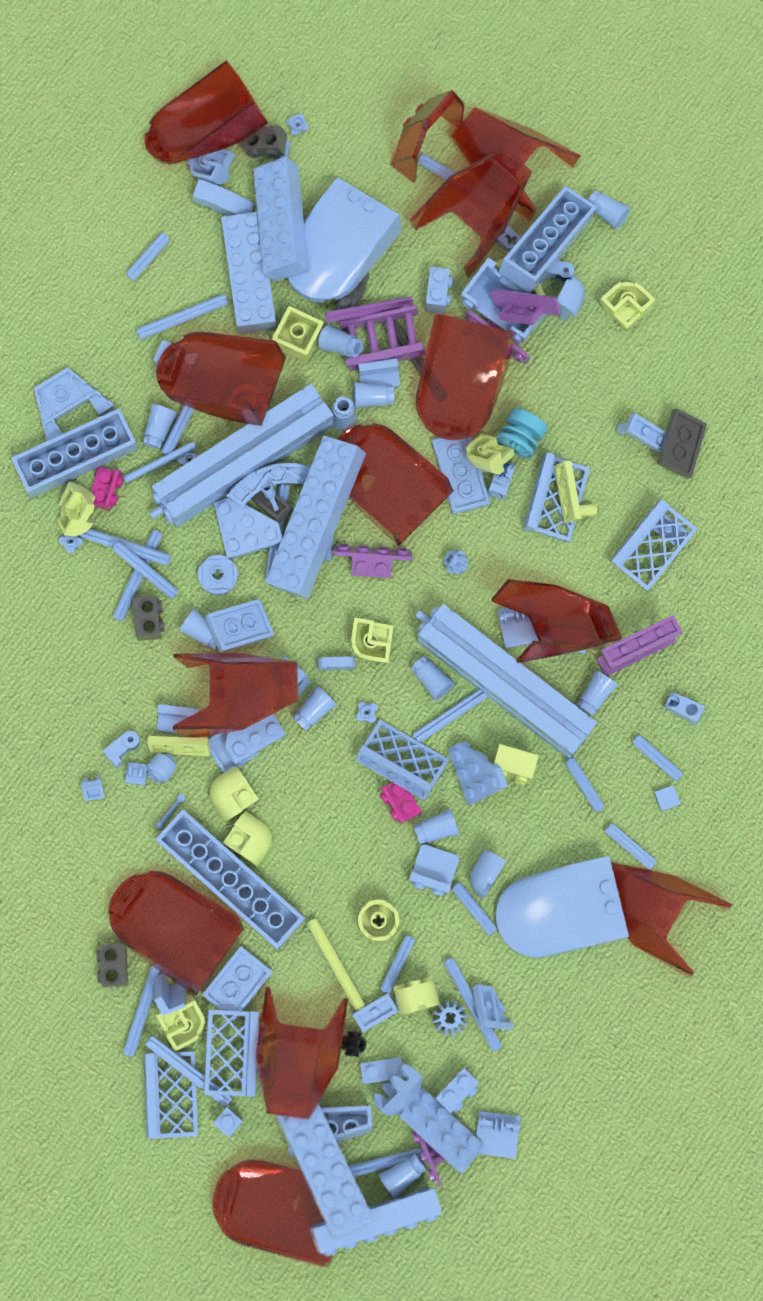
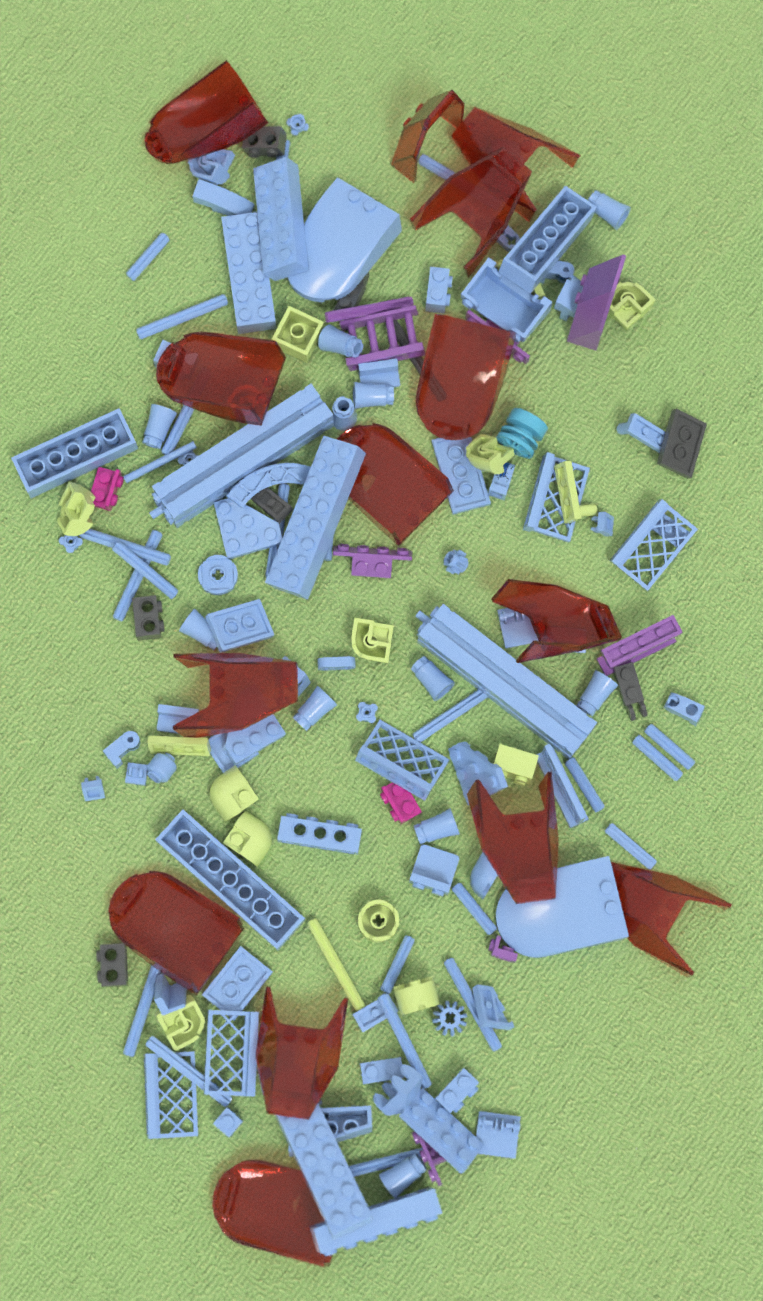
light blue wing [34,368,115,441] -> none
light blue hinge [156,794,185,829] -> none
light blue hand [261,483,279,511] -> none
black gear [340,1031,366,1057] -> none
medium lavender bracket [490,289,561,325] -> none
light blue tile [654,785,680,812] -> none
none -> light blue brick [277,813,362,855]
none -> light blue axle [378,993,432,1089]
none -> clear red windscreen [467,772,559,904]
none -> medium lavender bracket [489,935,518,963]
none -> light blue fence [536,743,589,829]
none -> medium lavender windscreen [567,255,626,351]
none -> light blue tile [591,512,614,537]
none -> dark grey hinge [613,662,648,721]
none -> light blue axle [644,724,695,770]

